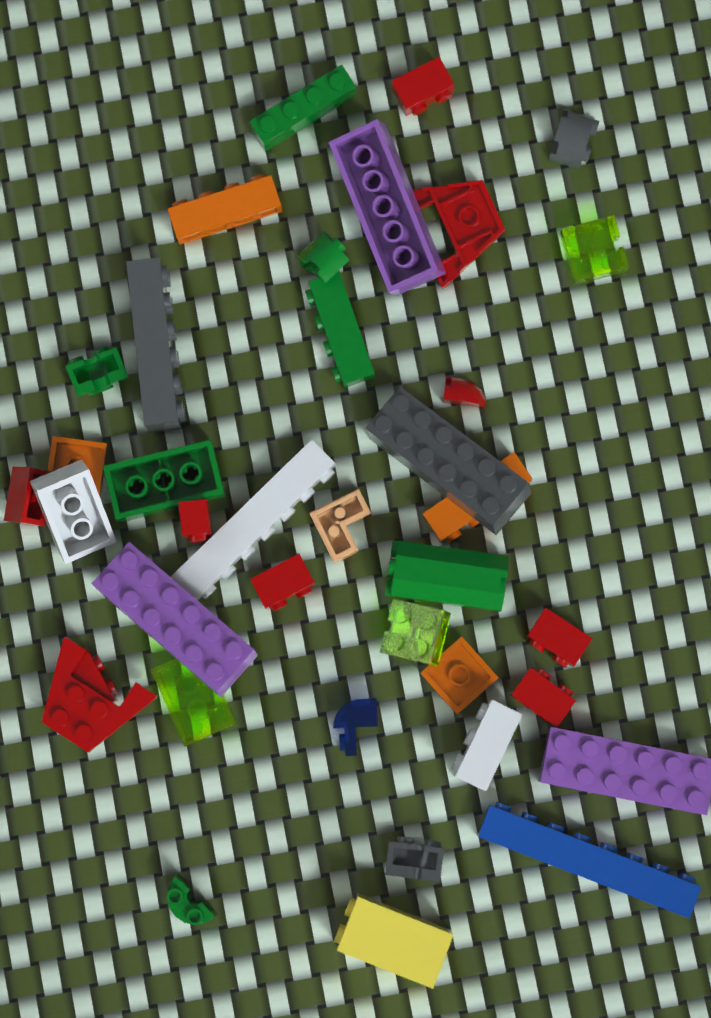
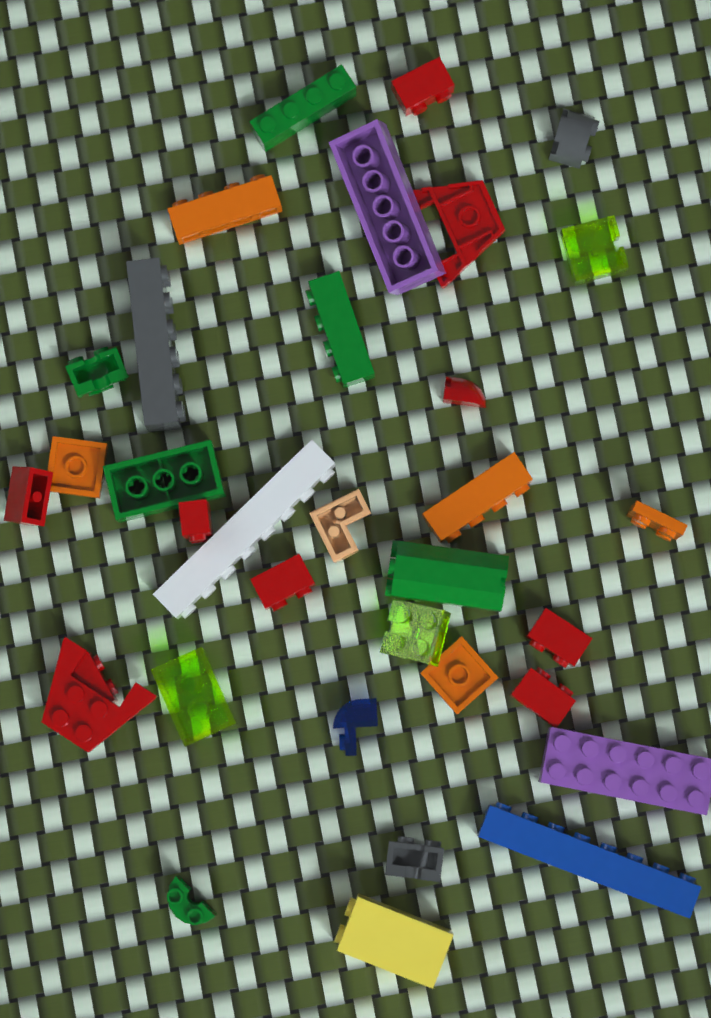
white brick [30,460,117,564] -> none
medium lavender brick [91,542,258,697] -> none
green cylinder [297,231,349,283] -> none
dark grey brick [365,387,531,535] -> none
white brick [451,700,523,791] -> none
none -> orange plate [626,500,688,541]

